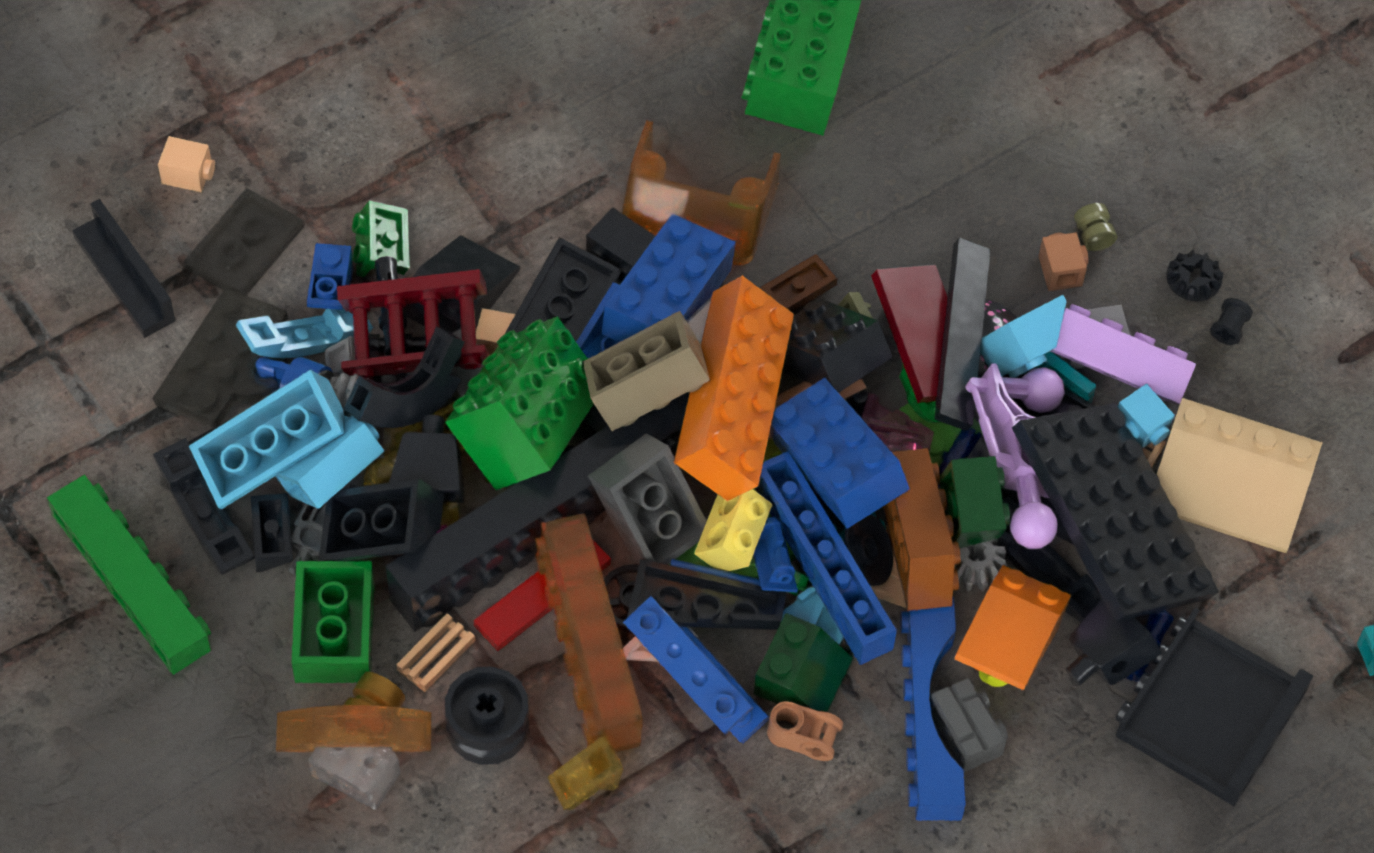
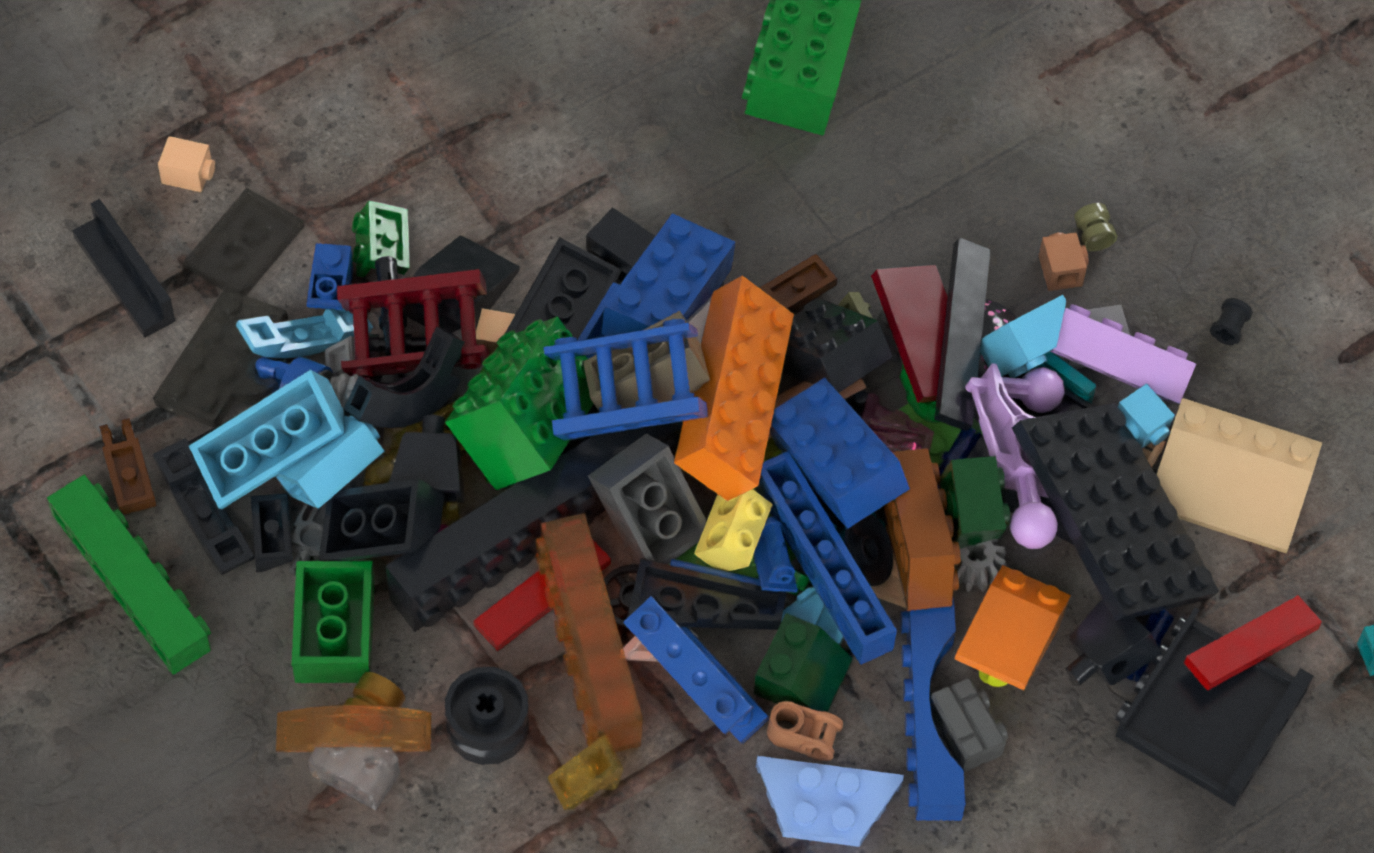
light nougat tile [396,613,475,692] -> none
clear orange windscreen [621,120,781,265] -> none
black slope [997,496,1102,622] -> none
black gear [1166,250,1223,301] -> none
none -> reddish brown hinge [99,418,157,515]
none -> blue fence [543,319,708,440]
none -> light blue wing [756,756,904,847]
none -> red tile [1184,595,1322,691]

